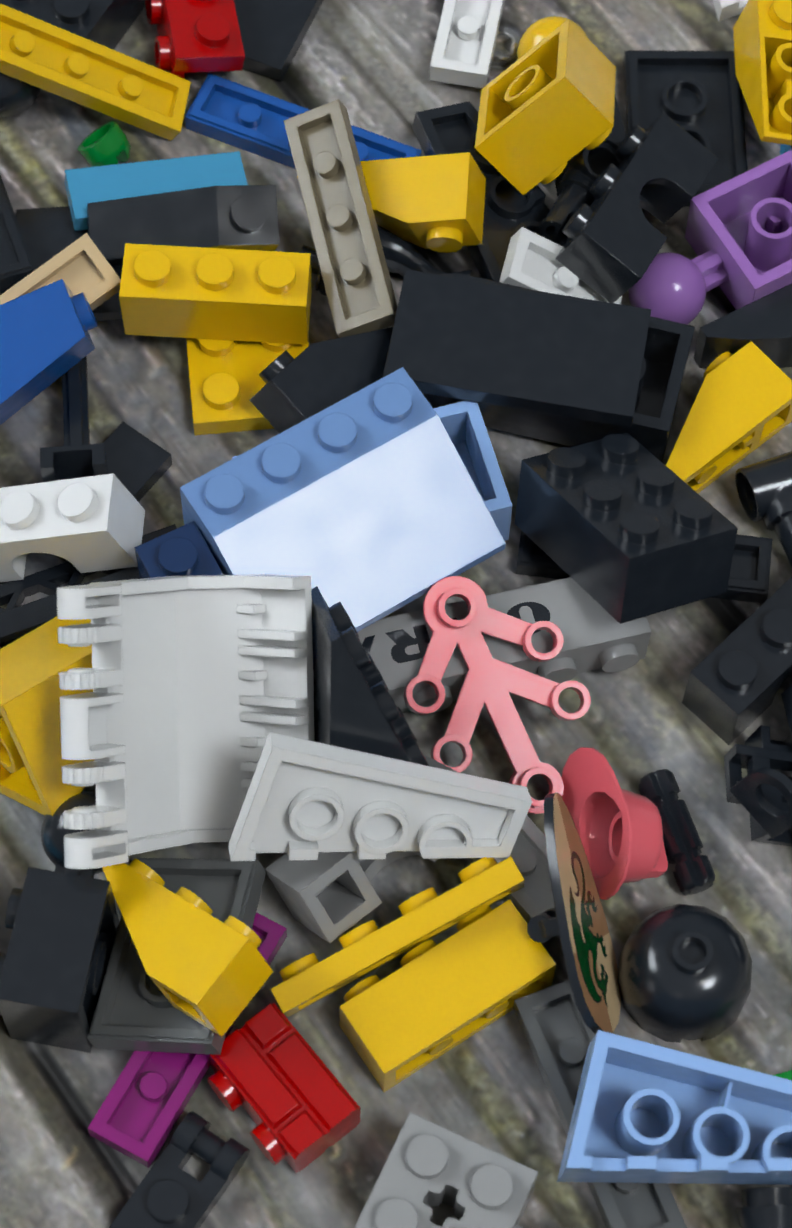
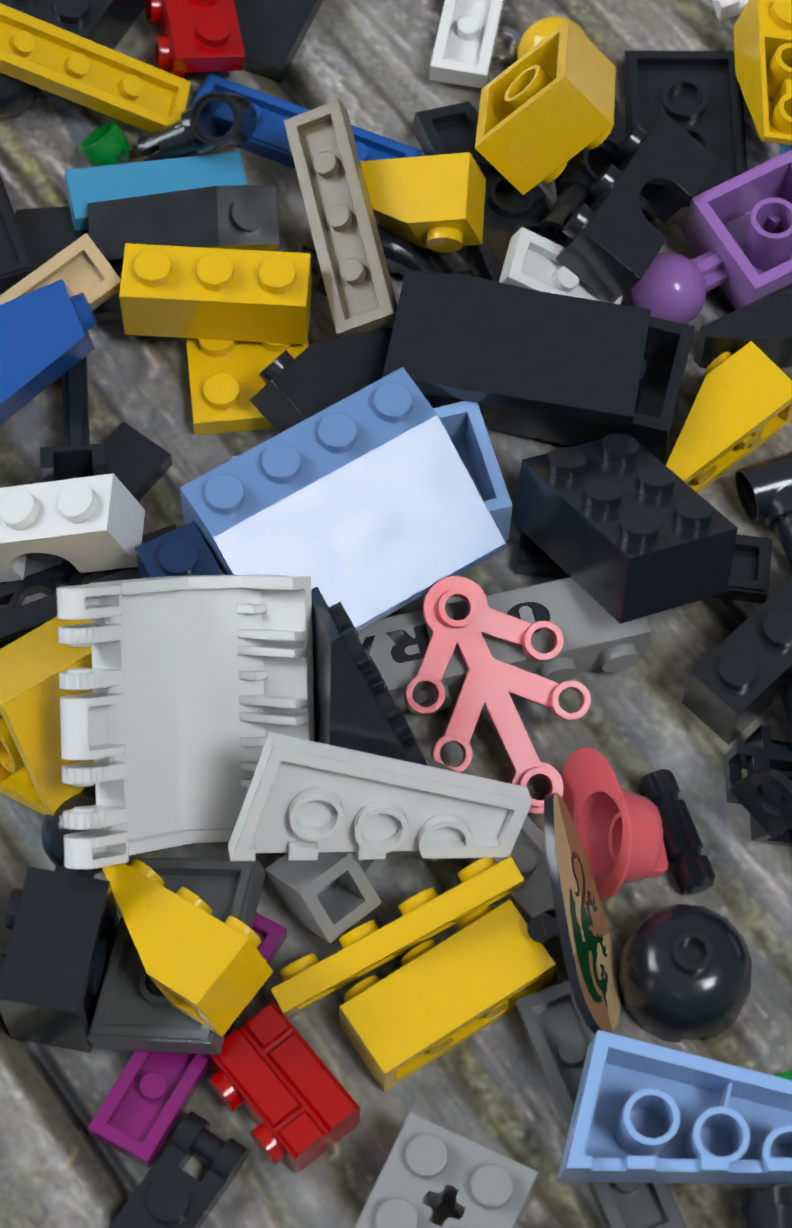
none -> black pin [137,91,257,161]

